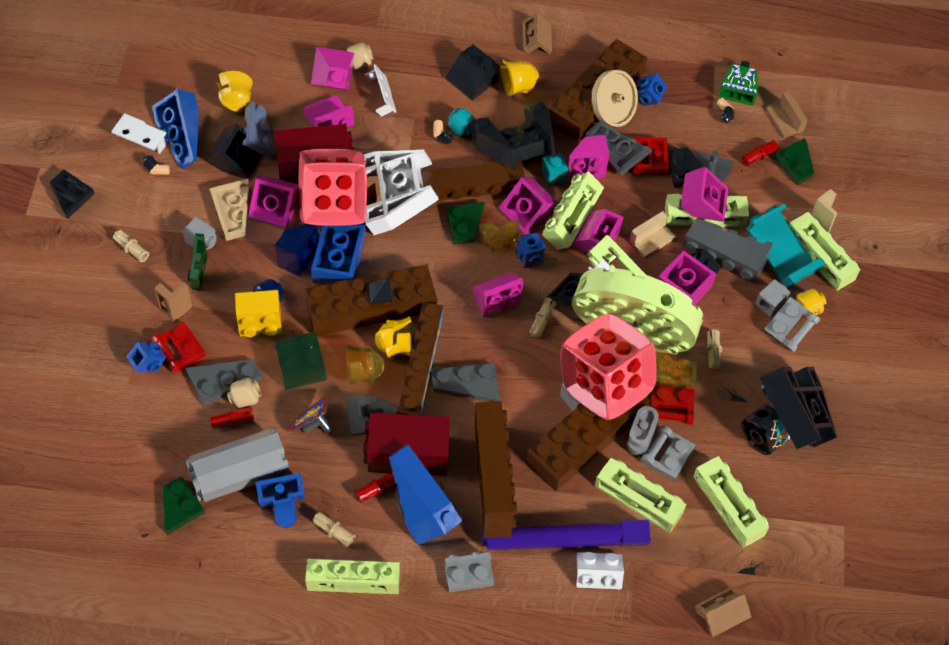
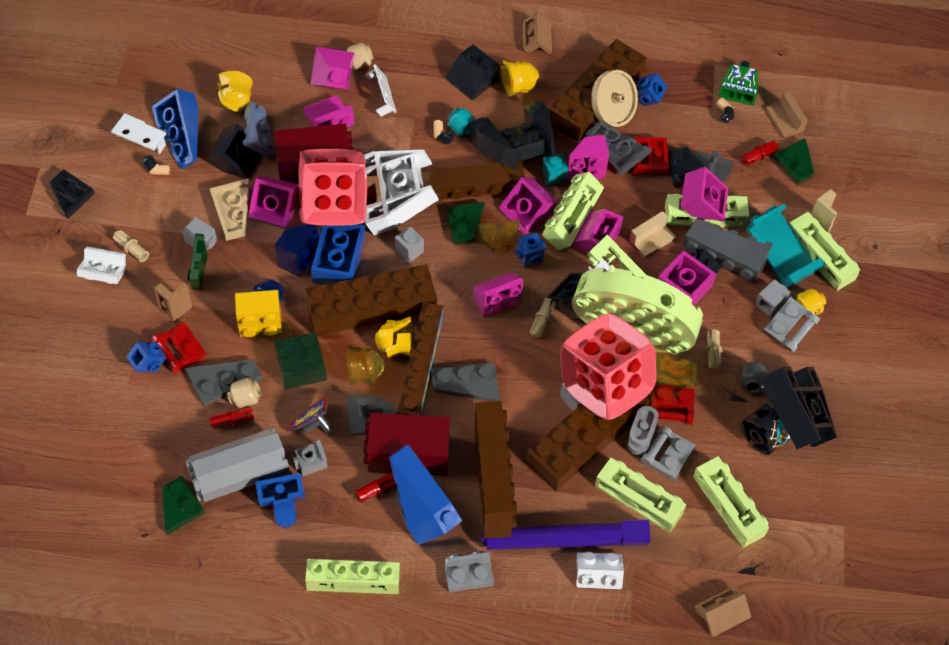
tan axle [313,512,356,548] -> none
black slope [368,277,392,304] -> none
none -> white bracket [77,246,126,284]
none -> light grey brick [292,440,328,476]
none -> light grey brick [395,226,424,263]
none -> dark grey head [740,362,767,393]

